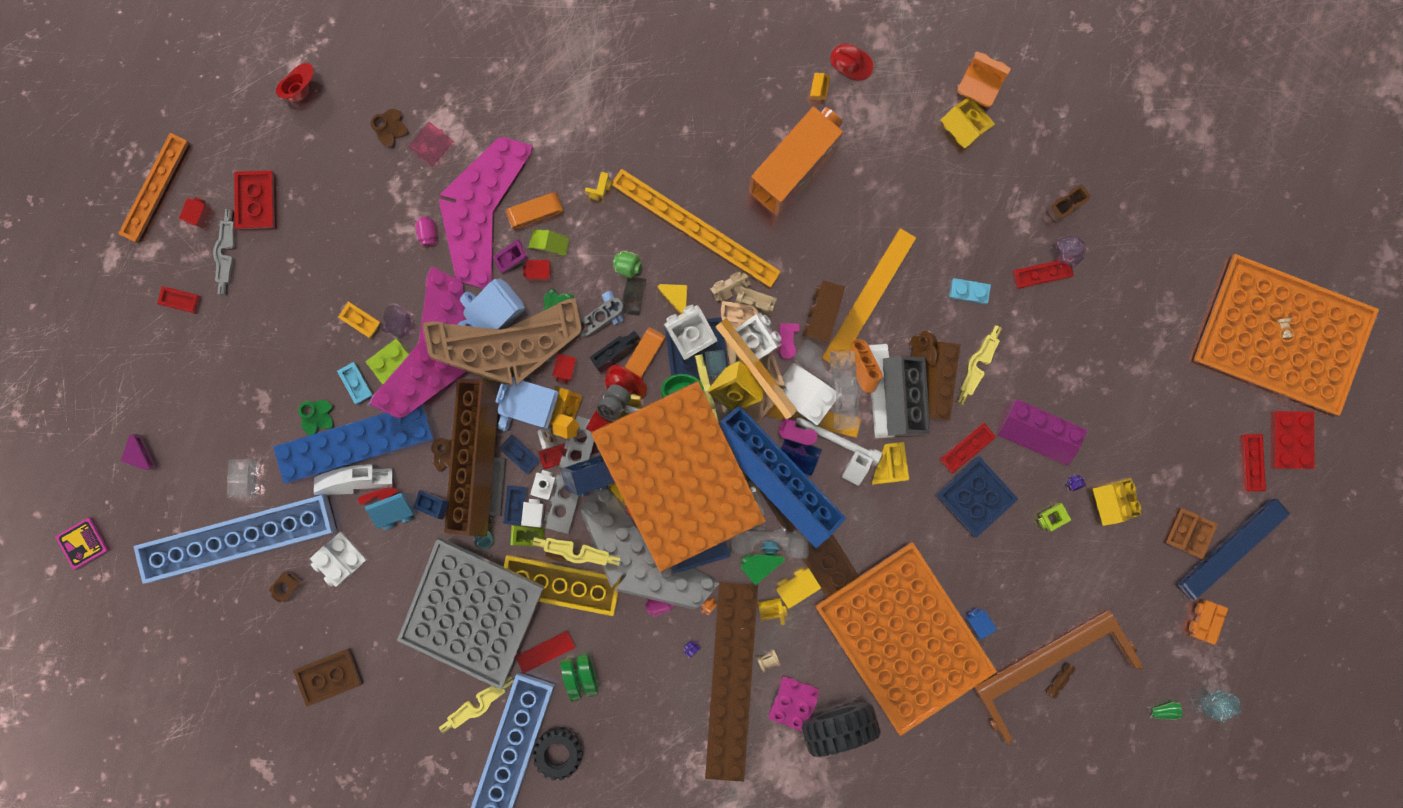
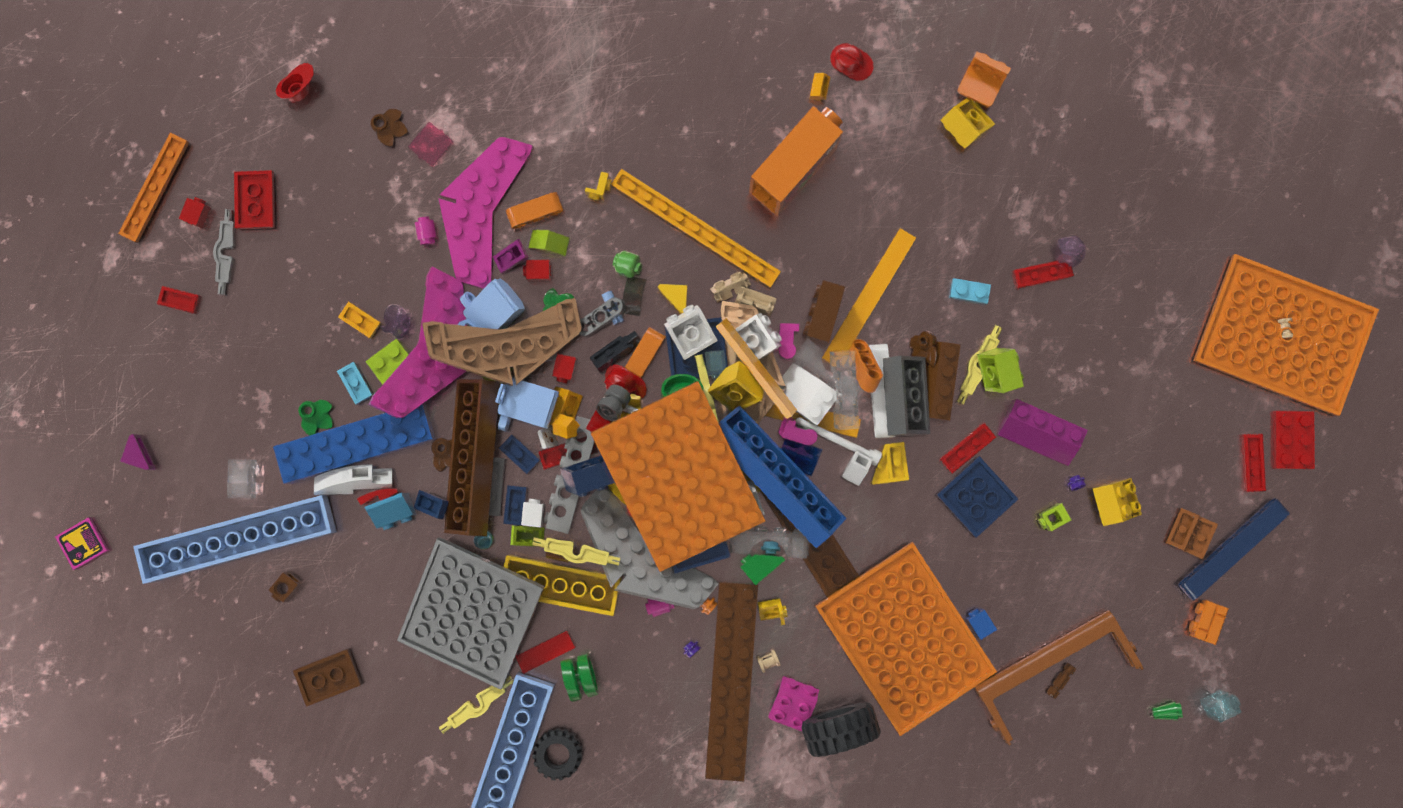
white plate [310,532,367,587] -> none
white brick [530,470,556,500] -> none
yellow brick [775,567,821,609] -> none
reddish brown brick [1047,185,1091,222] -> none
none -> lime brick [977,348,1024,393]

